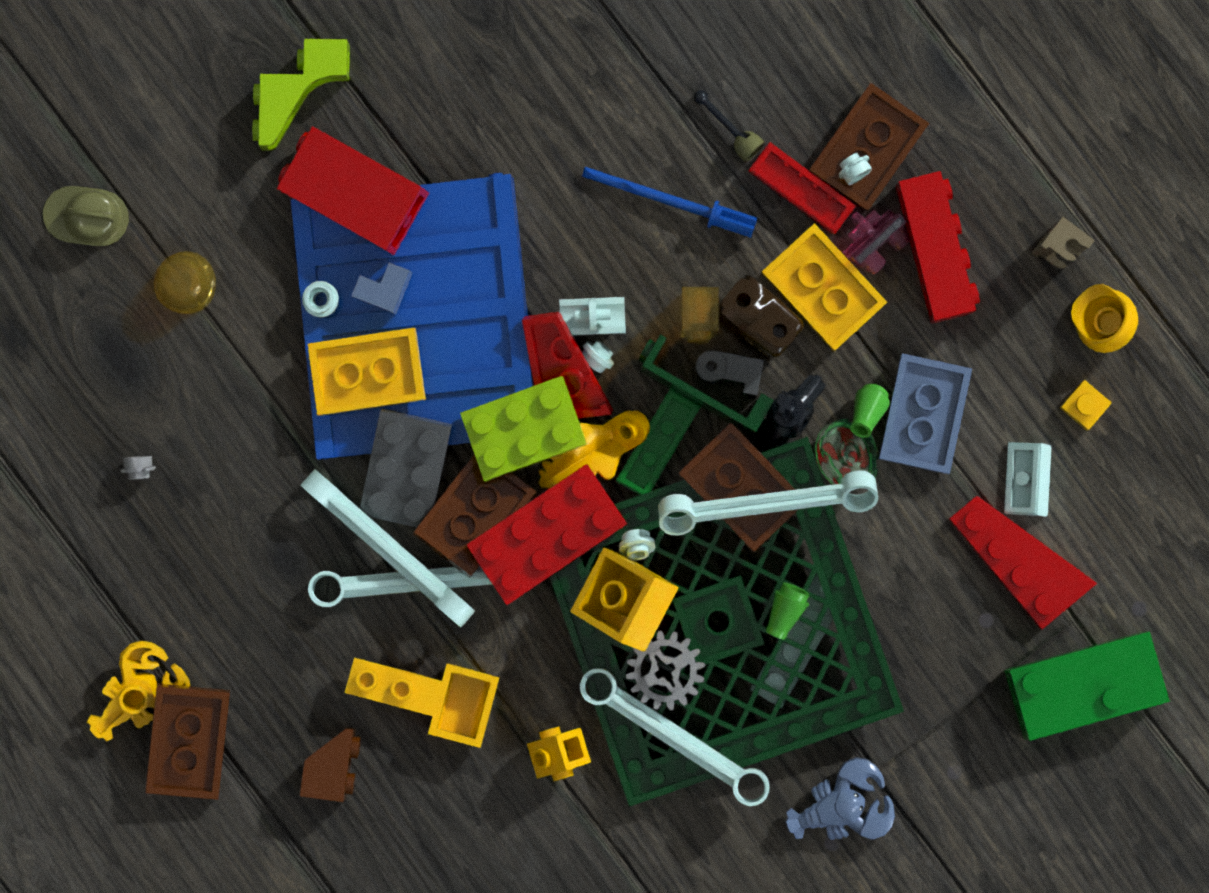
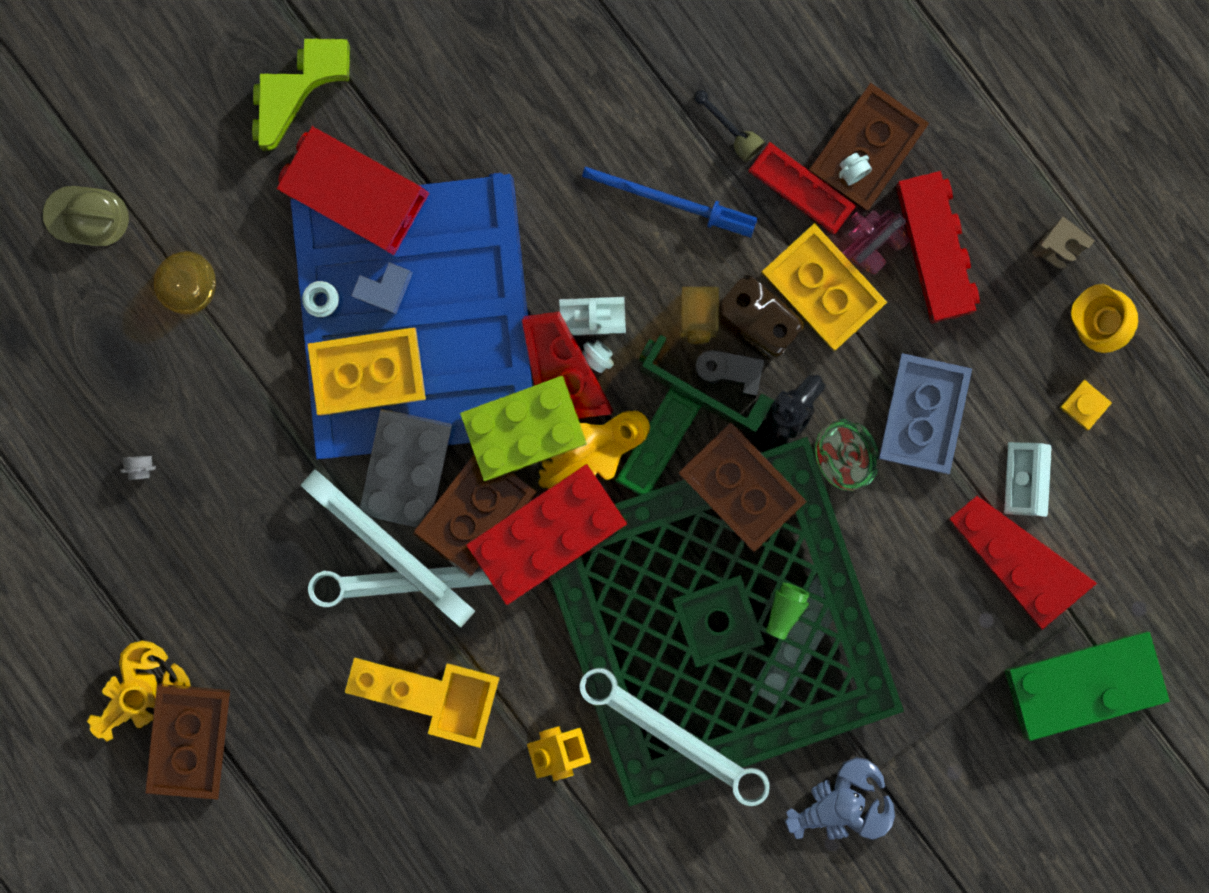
reddish brown slope [300,728,361,802] -> none
yellow brick [570,547,679,652] -> none
light aqua plate [619,529,655,560] -> none
light grey gear [626,631,705,710] -> none
light aqua piece [658,471,878,536] -> none
bright green cone [850,384,890,438] -> none

